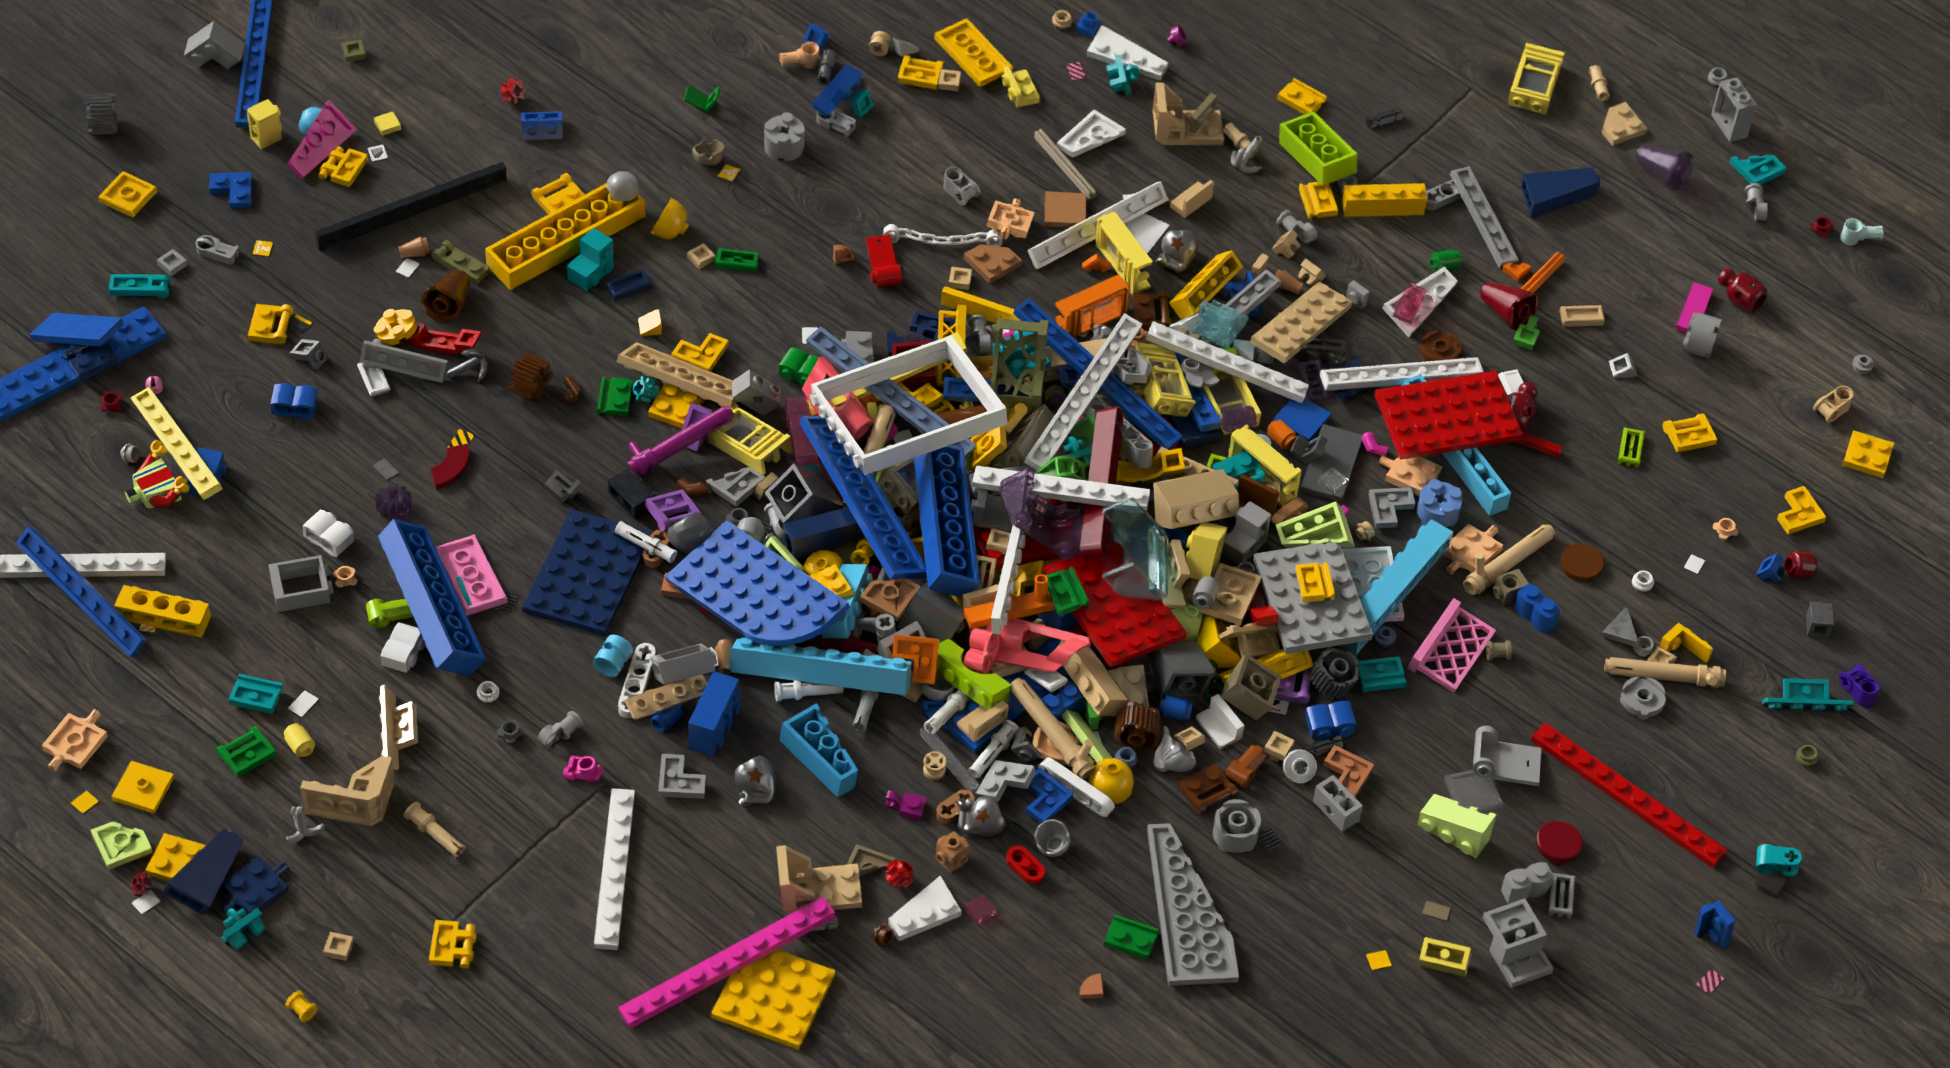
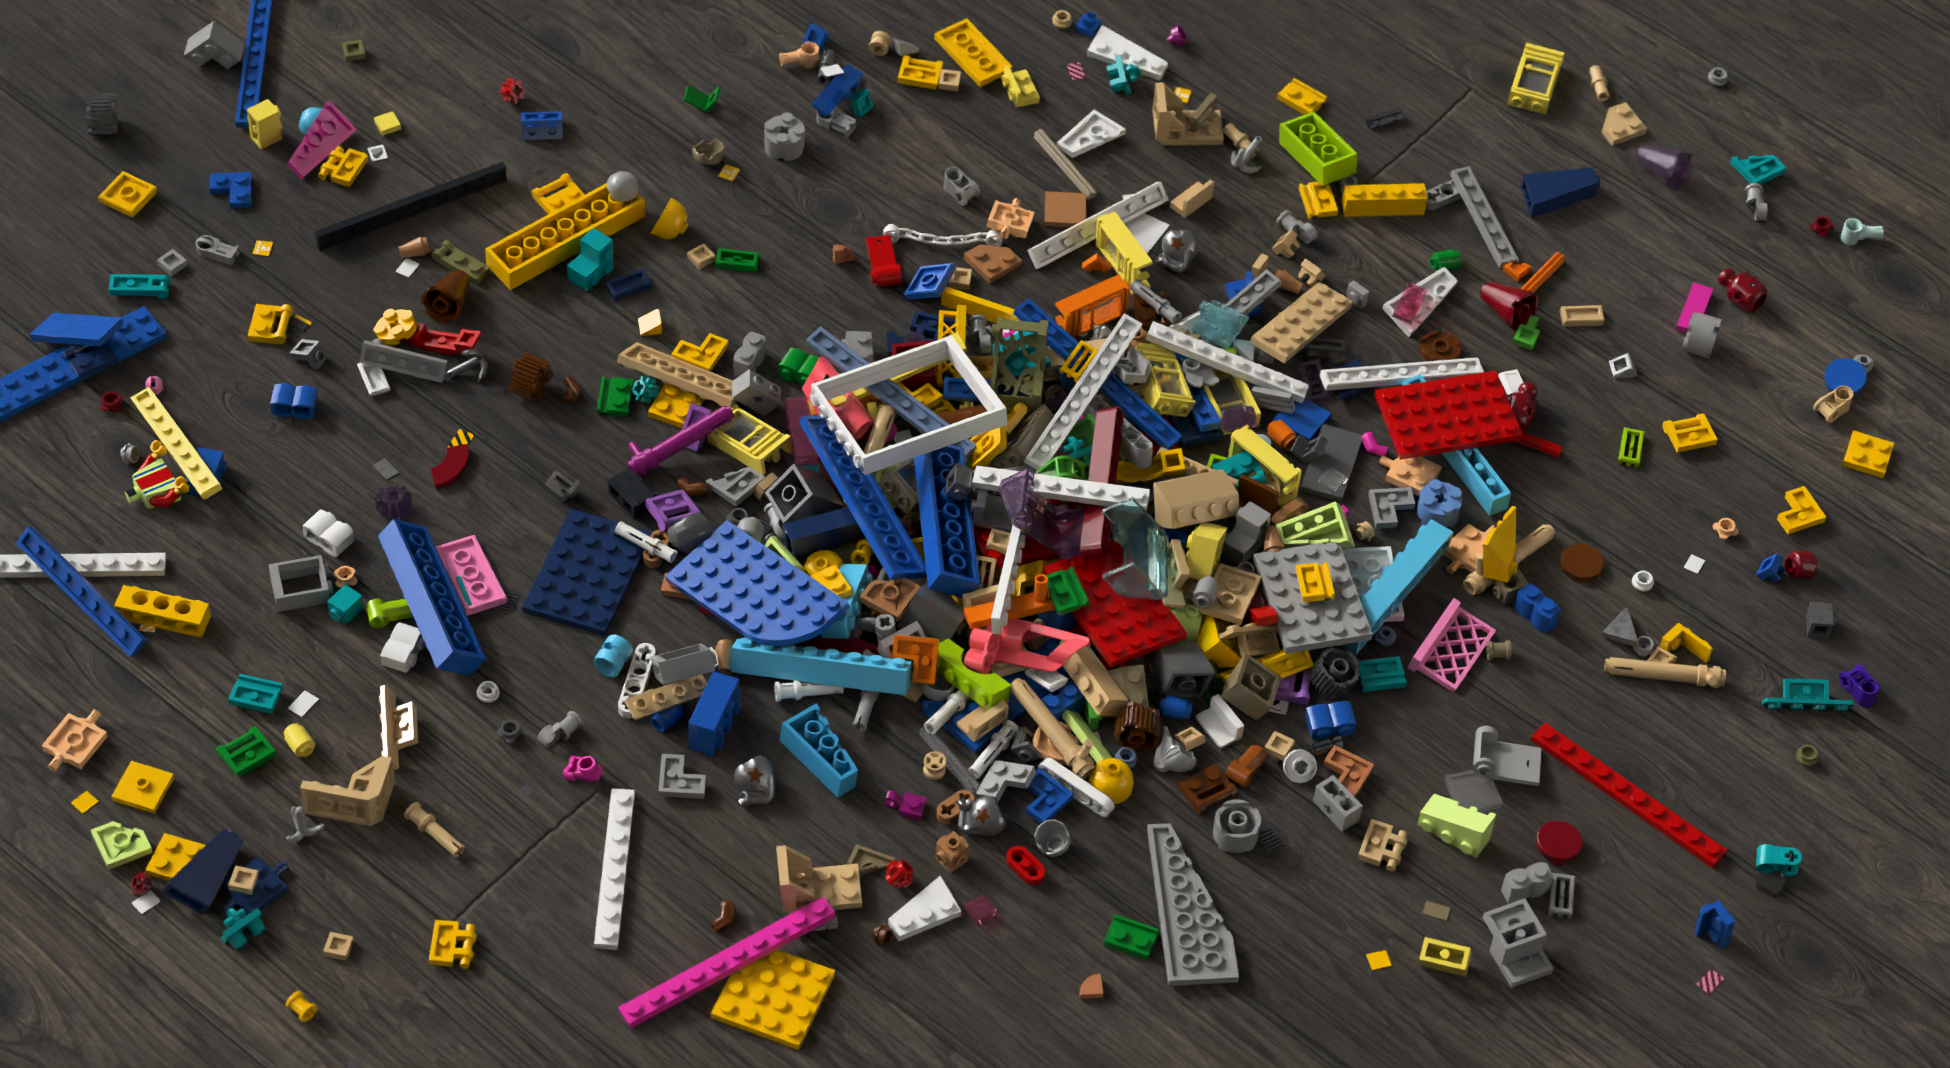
white sticker [802,327,818,344] -> none
yellow brick [1169,250,1243,319] -> none
light grey plate [1620,677,1666,720] -> none
light grey window [1711,77,1756,142] -> none
none -> tan plate [228,866,259,895]
none -> teal brick [327,585,364,625]
none -> reddish brown arm [710,900,736,932]
none -> light grey brick [734,331,765,378]
none -> white sticker [820,64,844,76]
none -> blue tile [904,263,957,300]
none -> flat silver brick [945,463,975,501]
none -> yellow tile [1059,340,1099,383]
none -> light grey pin [1130,279,1182,324]
none -> yellow sticker [1174,87,1191,103]
none -> light grey tile [1251,386,1295,414]
none -> medium nougat cone [1264,526,1285,552]
none -> tan plate [1357,819,1408,872]
none -> yellow wedge [1483,506,1518,583]
none -> blue tile [1824,358,1867,396]

